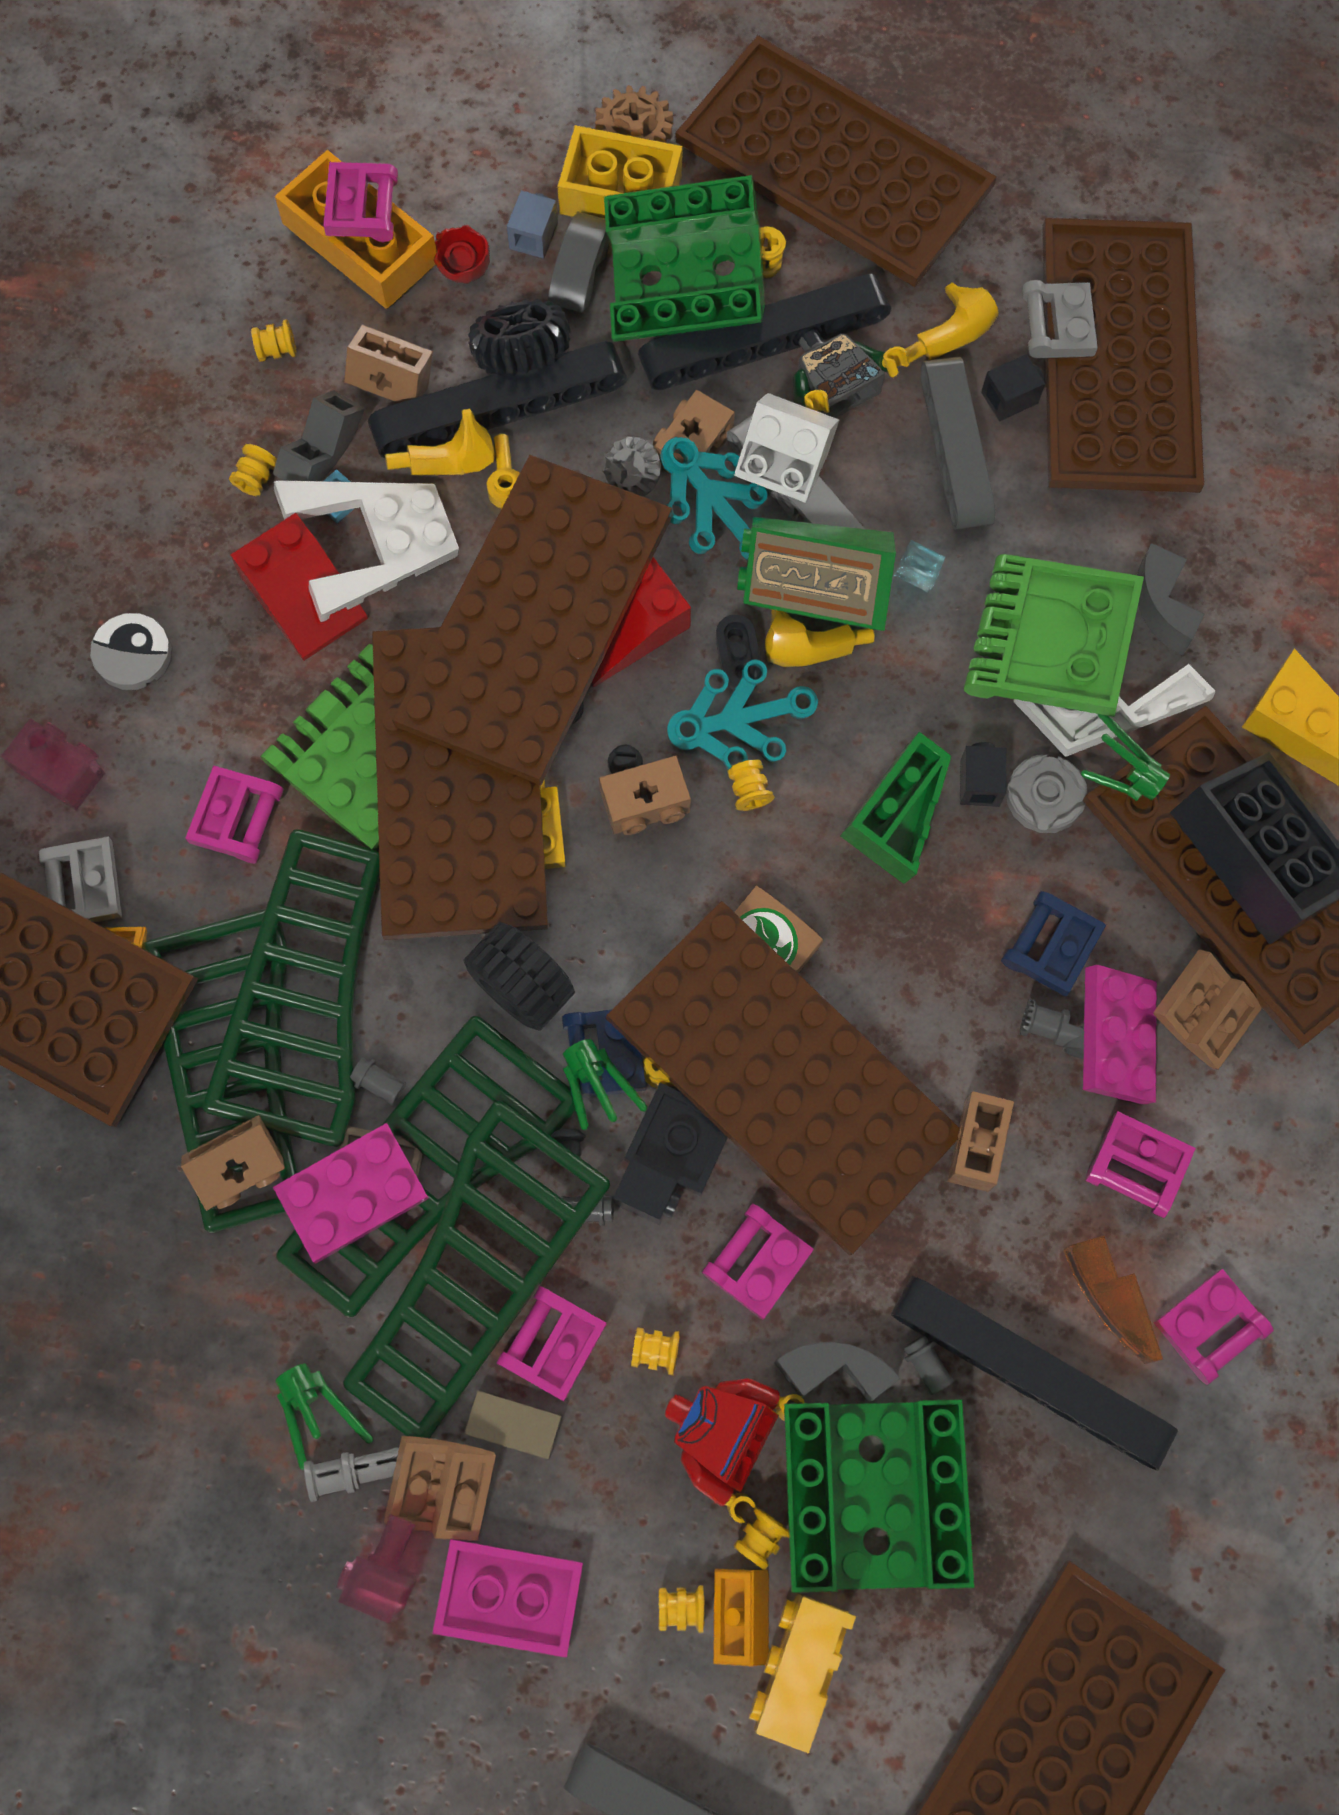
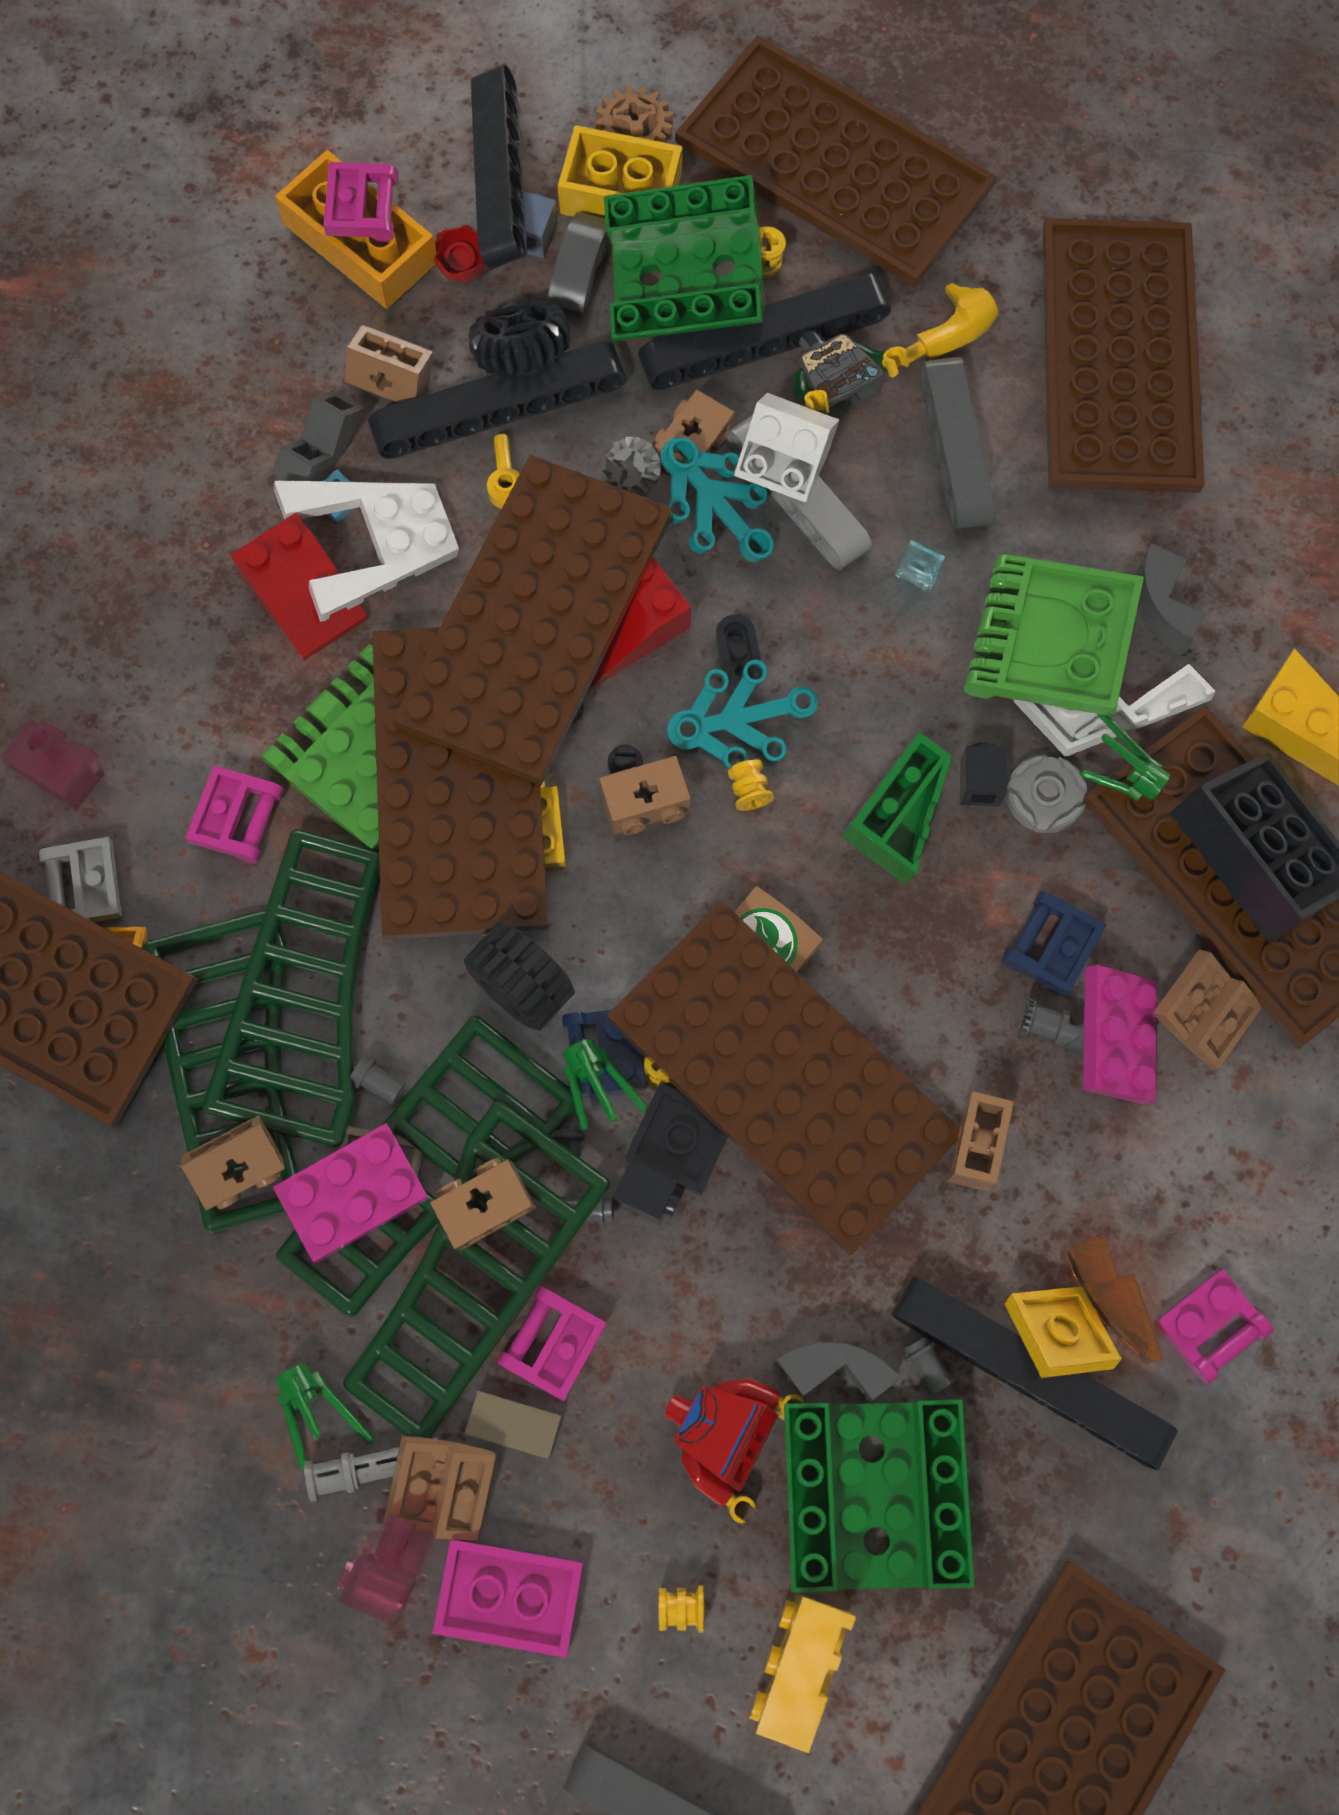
tile [90,613,172,690] -> none
yellow bush [229,444,277,496] -> none
yellow bush [251,319,297,362] -> none
yellow animal [385,409,495,475] -> none
yellow bush [631,1327,680,1375] -> none
dark pink plate [701,1203,814,1320] -> none
light orange slope [713,1569,769,1666] -> none
yellow bush [733,1507,789,1570] -> none
slope [737,517,896,631] -> none
yellow animal [765,609,875,667] -> none
black brick [981,354,1045,422] -> none
light grey plate [1022,280,1097,358] -> none
dark pink plate [1085,1111,1196,1218] -> none
none -> medium nougat brick [430,1158,536,1251]
none -> black beam [471,63,527,269]
none -> yellow plate [1004,1287,1121,1378]

